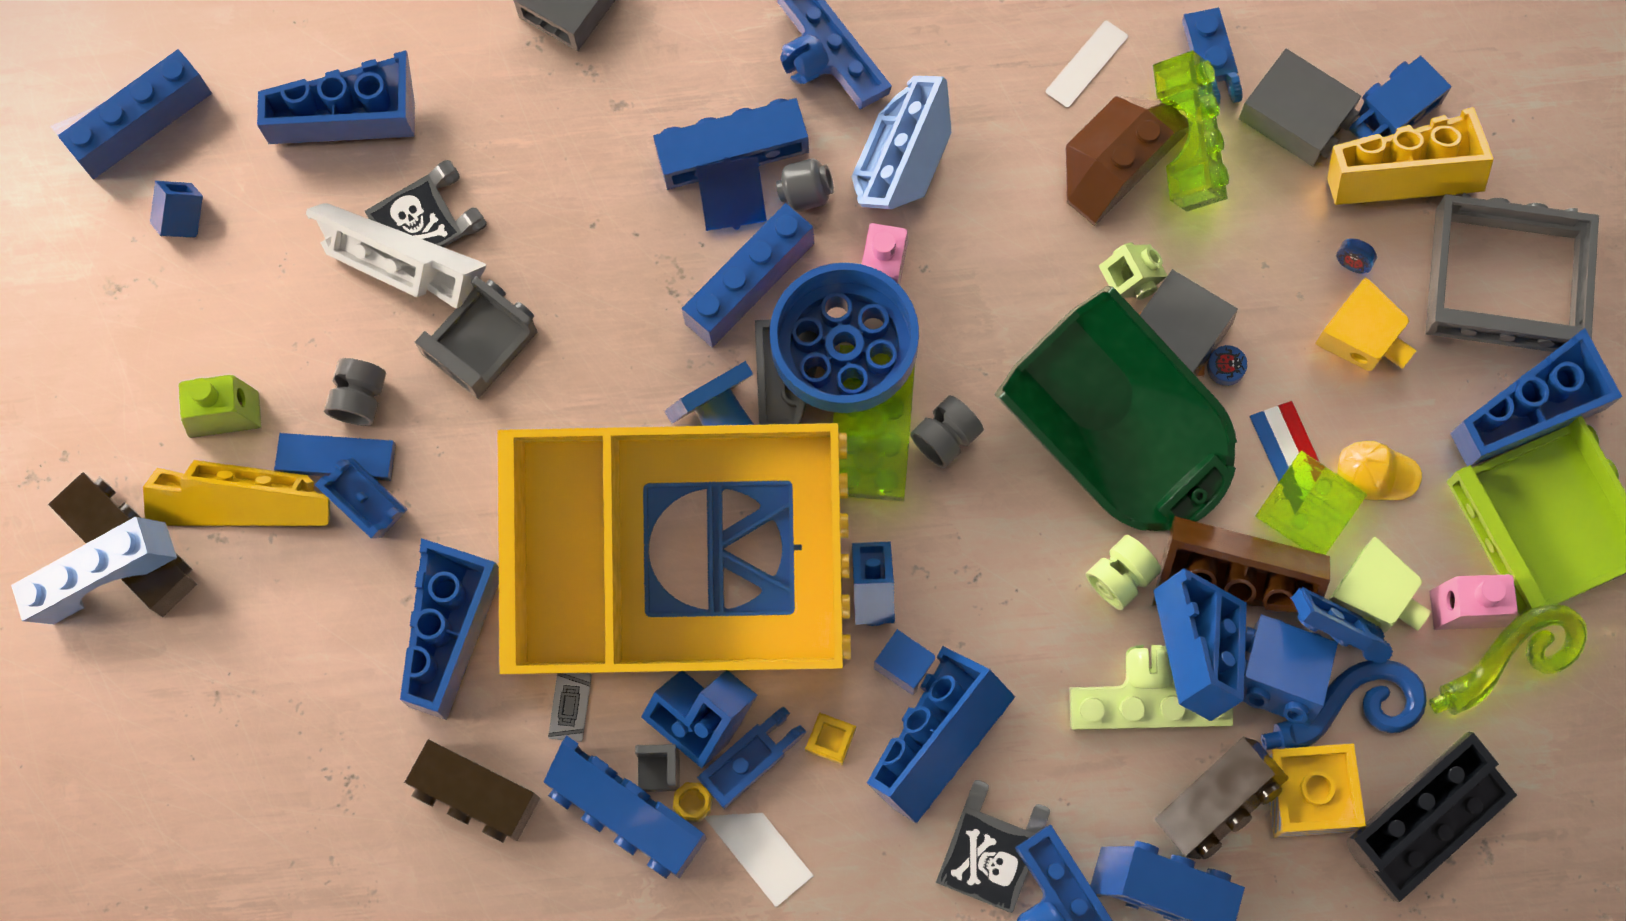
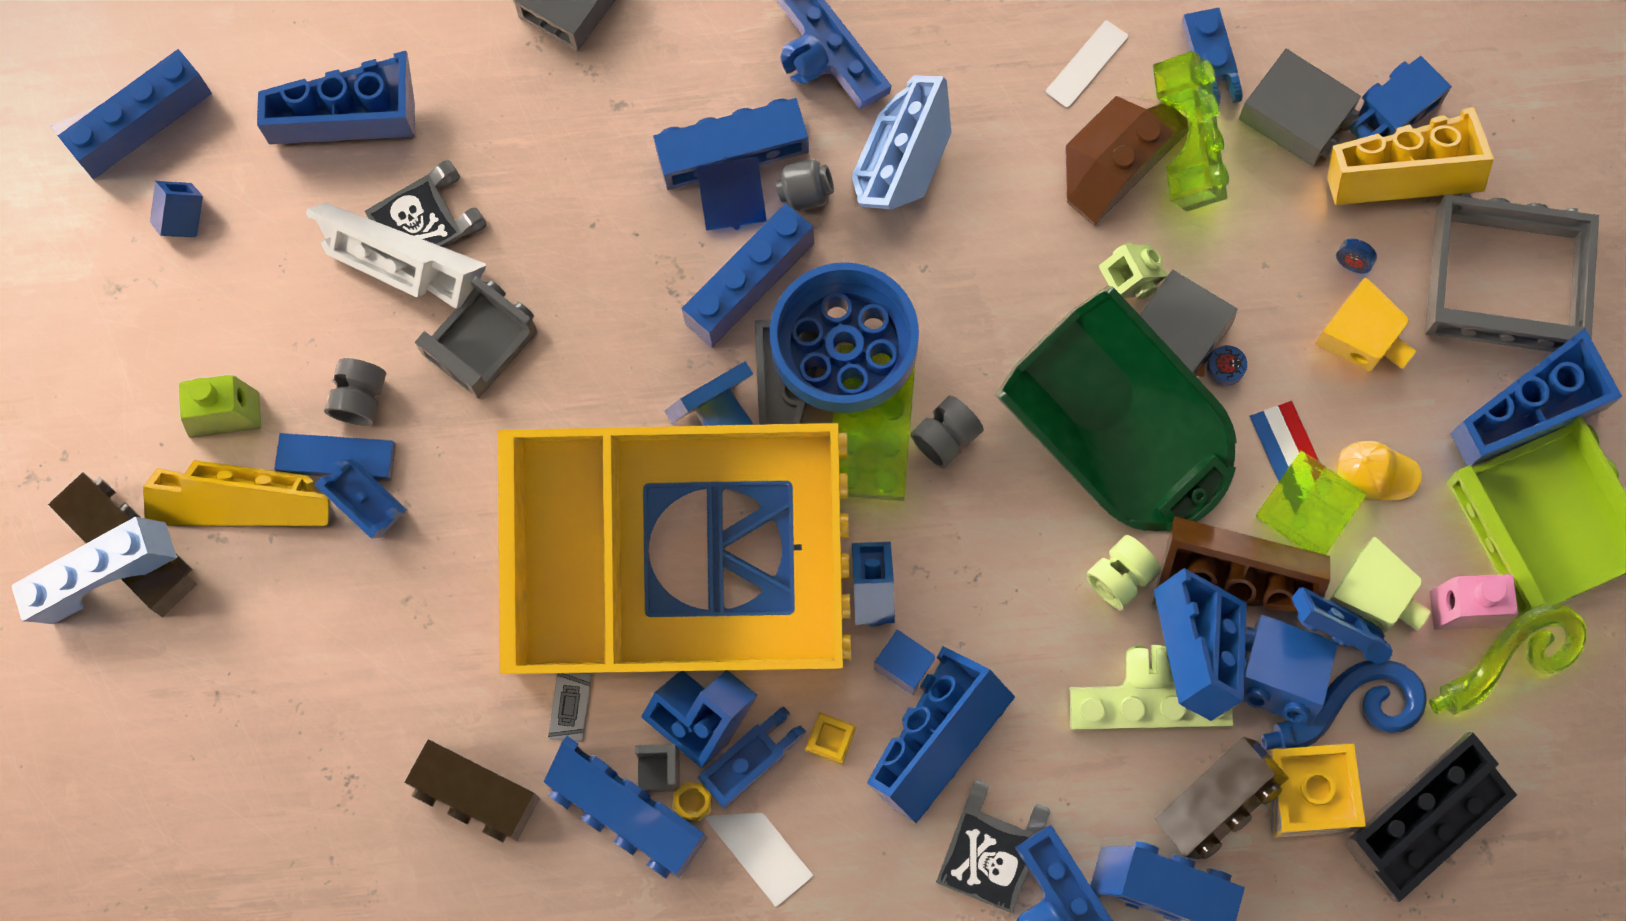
blue wedge [400,538,499,720] -> none
bright pink torso [862,223,908,285] -> none

